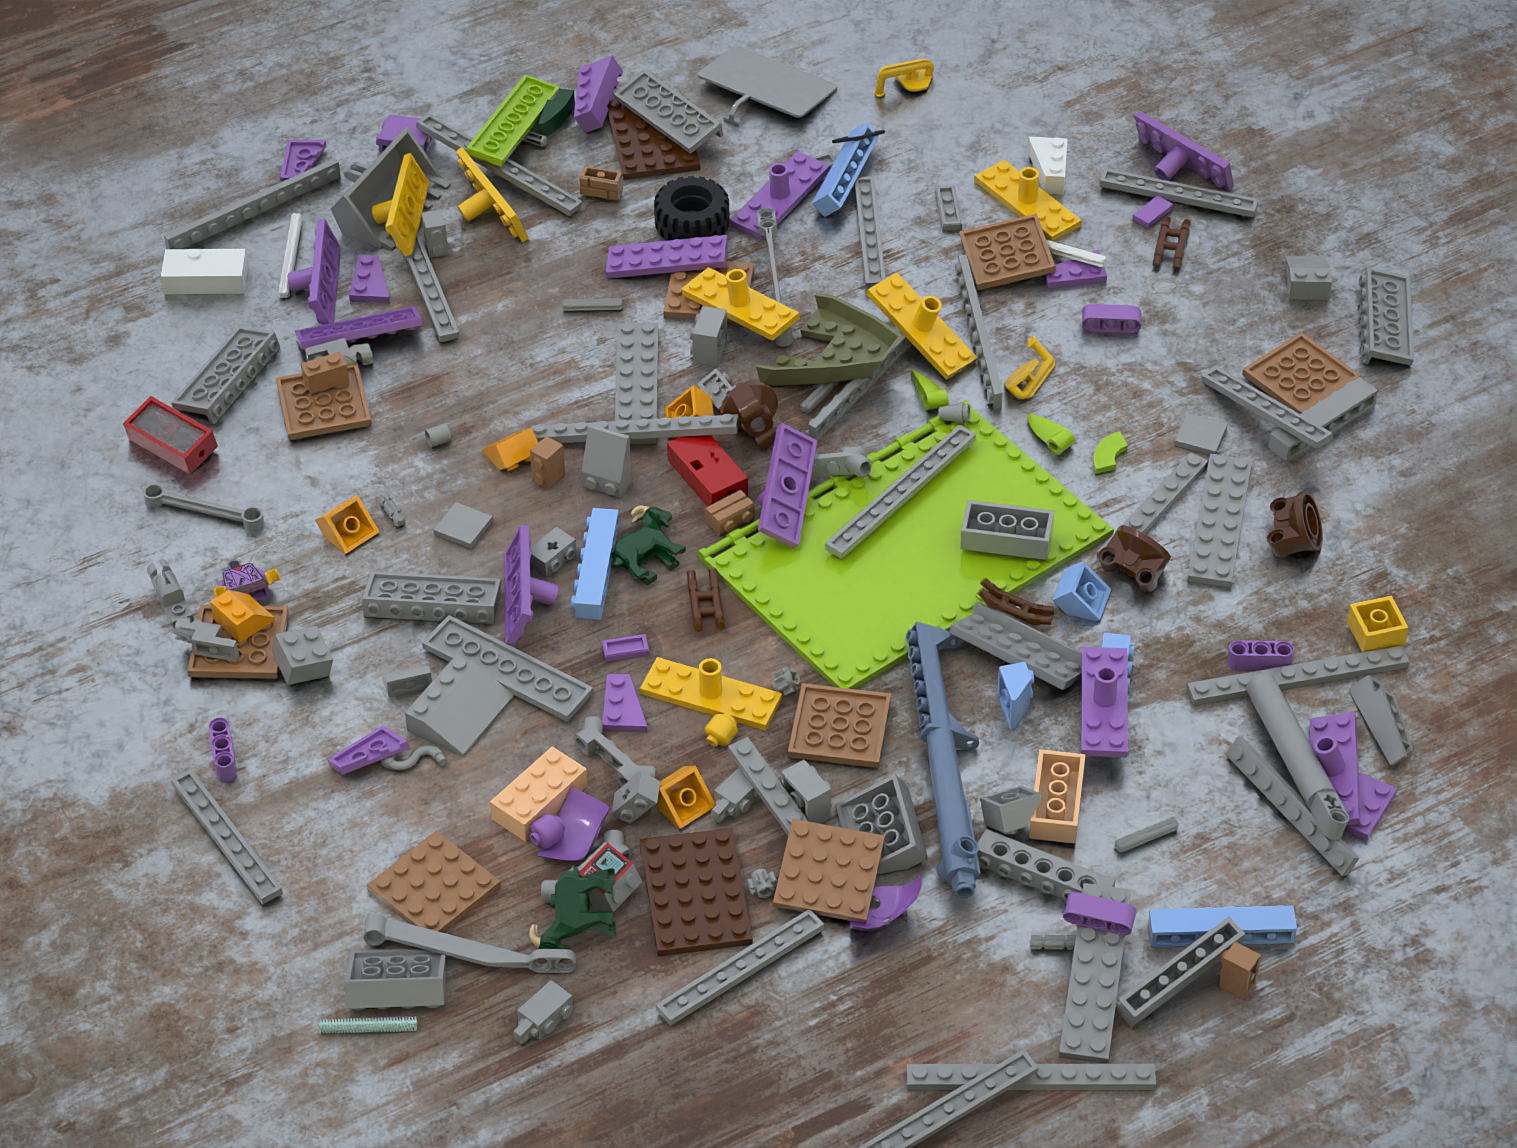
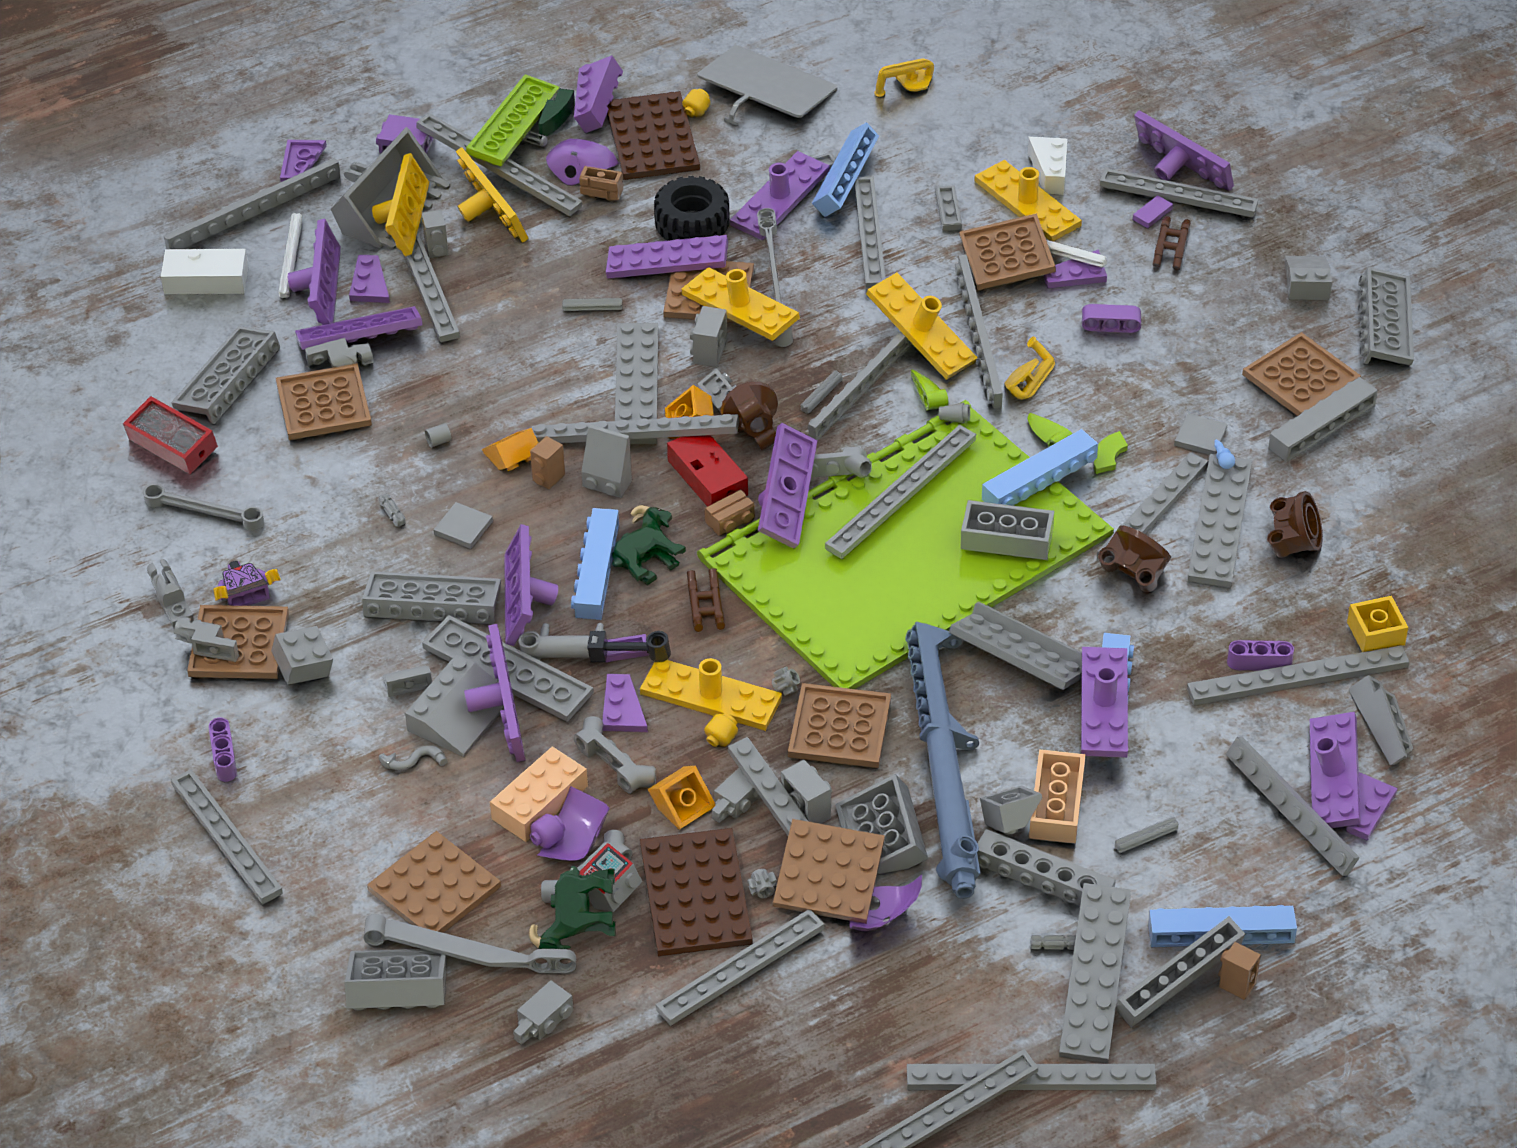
light orange slope [210,590,275,643] -> none
medium nougat brick [301,351,349,395] -> none
light orange slope [315,495,380,554] -> none
light aqua axle [318,1017,418,1034] -> none
medium lavender wing [327,725,410,775] -> none
light grey brick [529,527,576,578] -> none
light grey brick [611,771,660,824] -> none
light grey bracket [614,69,723,154] -> none
olive piece [756,293,903,386] -> none
black piece [832,130,885,143] -> none
reddish brown piece [977,577,1054,626] -> none
light blue slope [997,662,1034,730] -> none
light blue slope [1052,561,1111,622] -> none
medium lavender beam [1063,892,1137,935] -> none
light grey plate [1201,366,1333,449] -> none
light grey piece [1246,673,1349,840] -> none
none -> medium lavender plate [464,624,526,762]
none -> piece [518,623,671,662]
none -> medium lavender piece [546,139,619,185]
none -> yellow head [682,88,711,117]
none -> light blue brick [982,429,1098,506]
none -> light blue bar [1214,439,1235,469]

